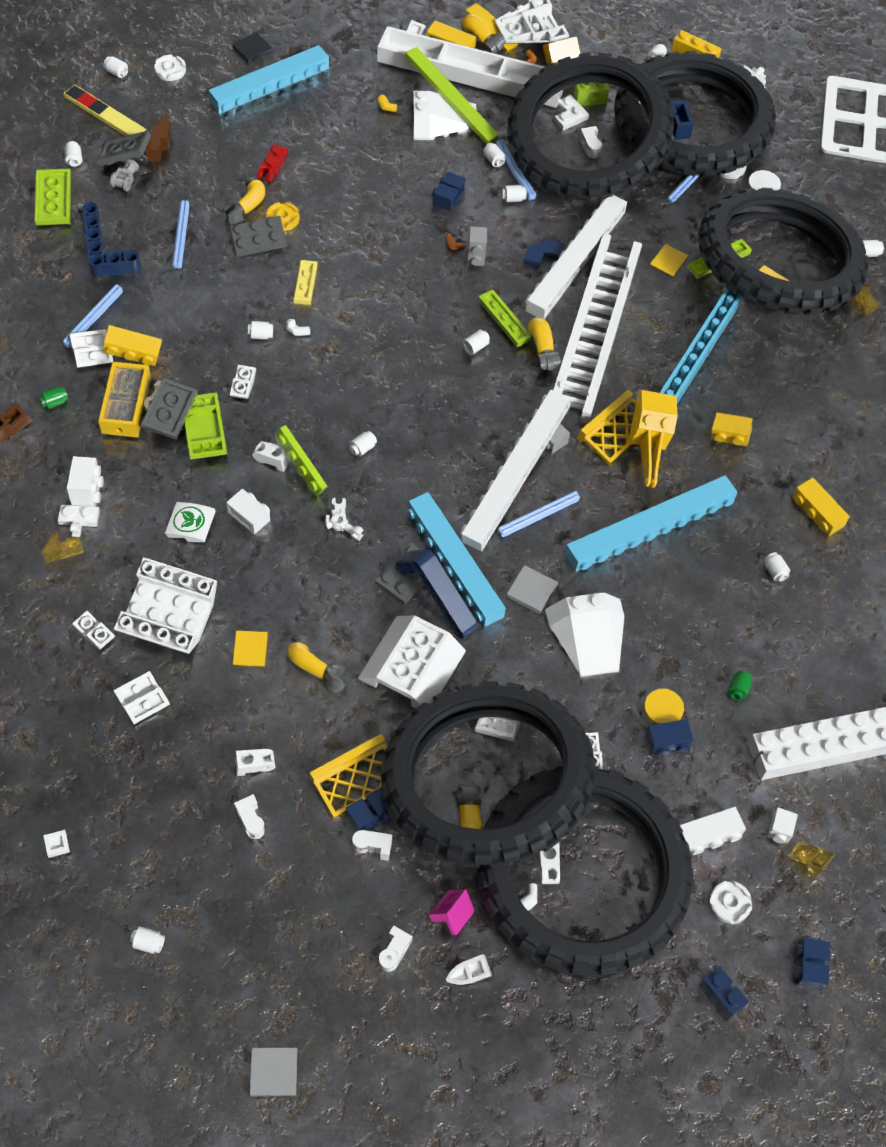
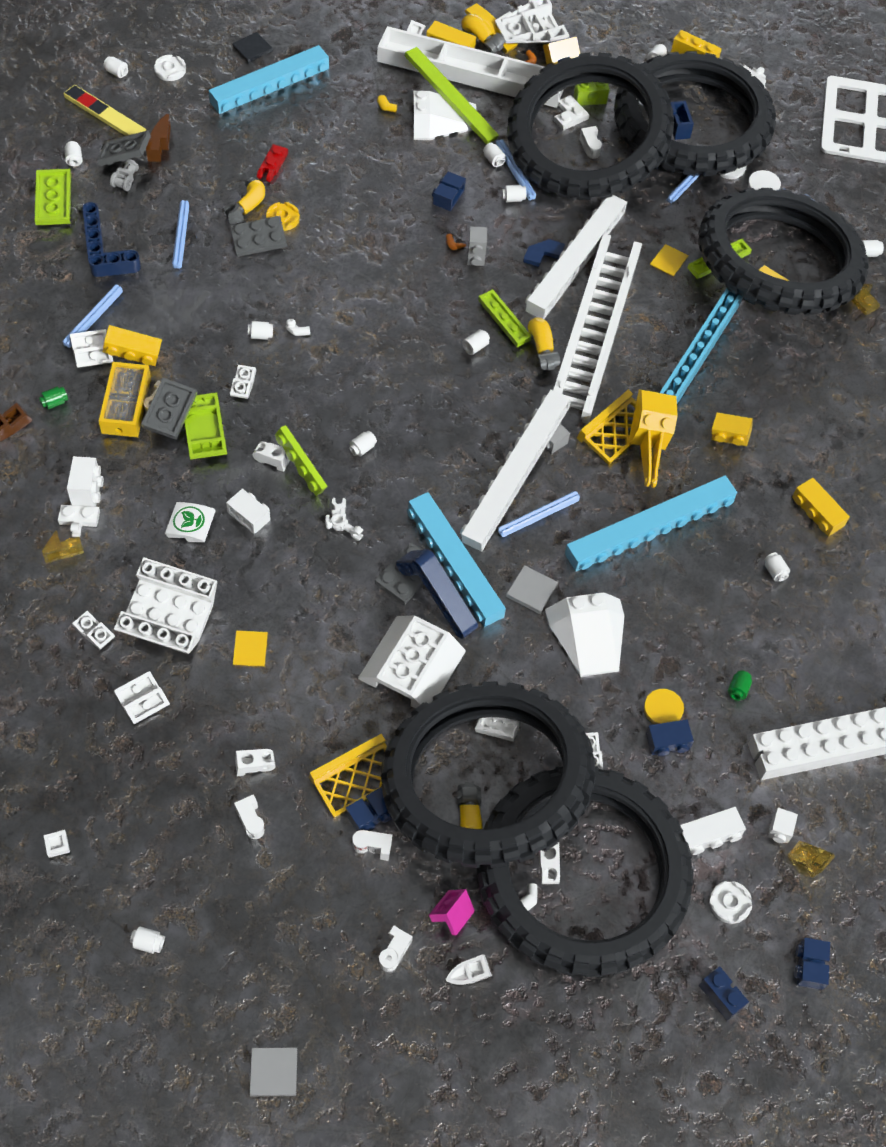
piece [287,635,345,693] -> none
light yellow tile [293,260,318,305] -> none

